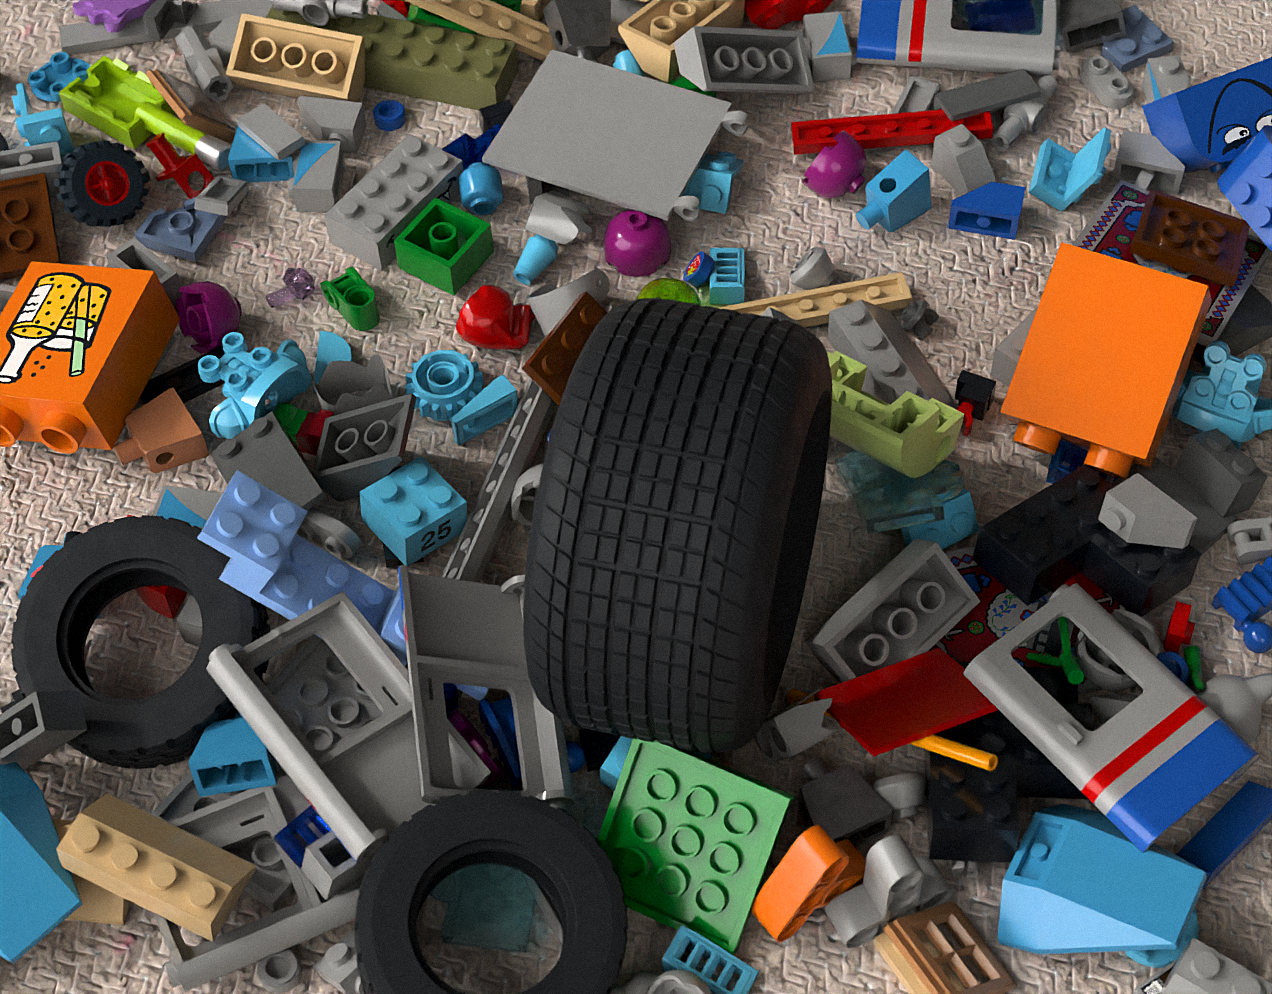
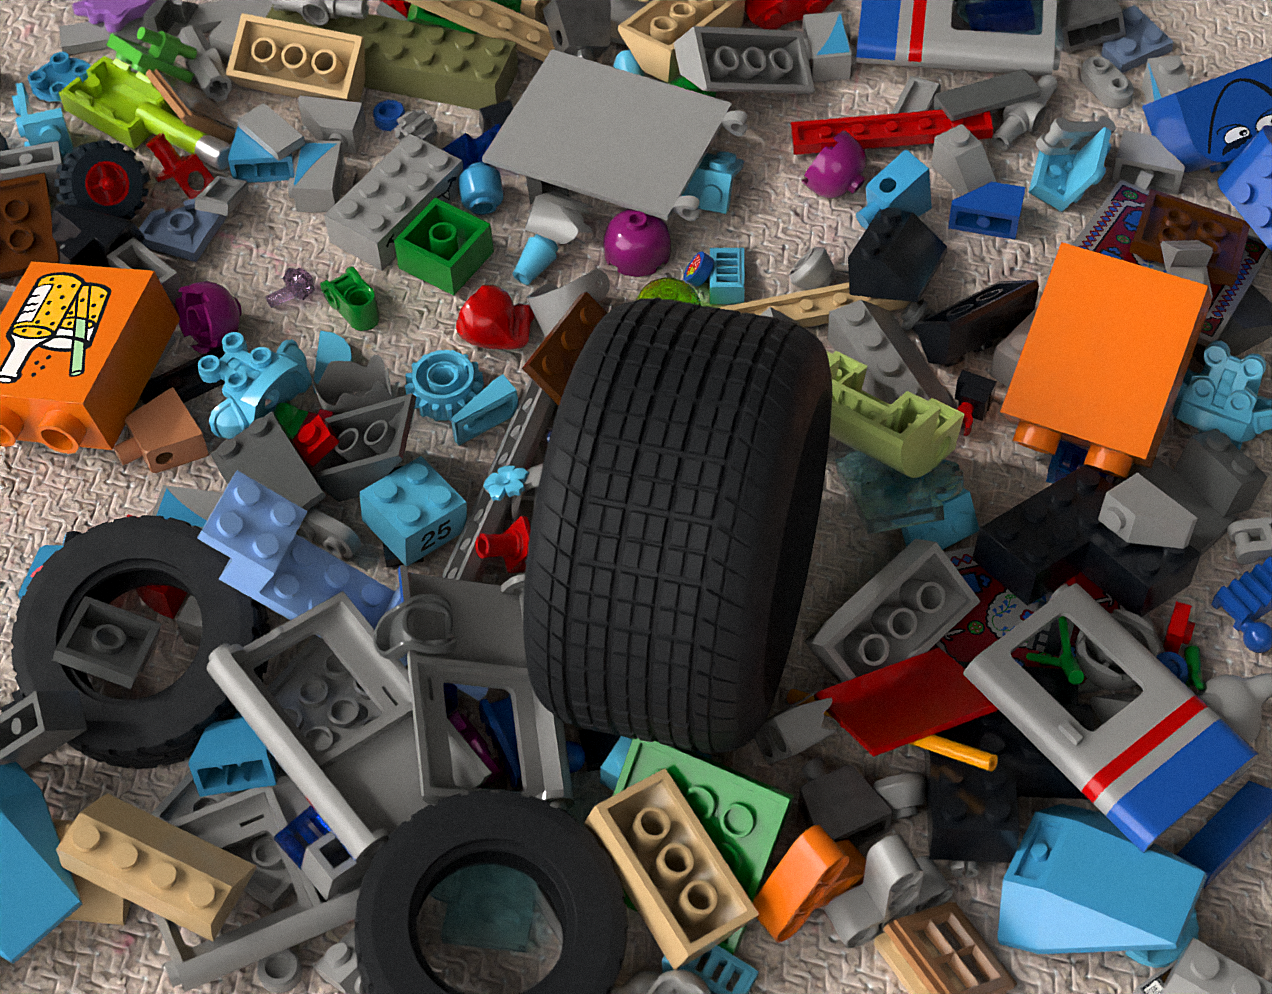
none -> black piece [52,204,145,267]
none -> dark grey plate [52,596,162,689]
none -> bright green plate [106,27,197,84]
none -> red plate [292,415,340,467]
none -> dark grey piece [373,594,456,660]
none -> light grey gear [394,109,438,145]
none -> red bracket [475,516,531,573]
none -> medium azure plant [484,465,529,501]
none -> tan slope [583,768,759,970]
none -> black slope [848,207,947,302]
none -> black slope [914,280,1039,367]
none -> light grey plate [1036,116,1116,155]
none -> light grey slope [1161,240,1213,299]

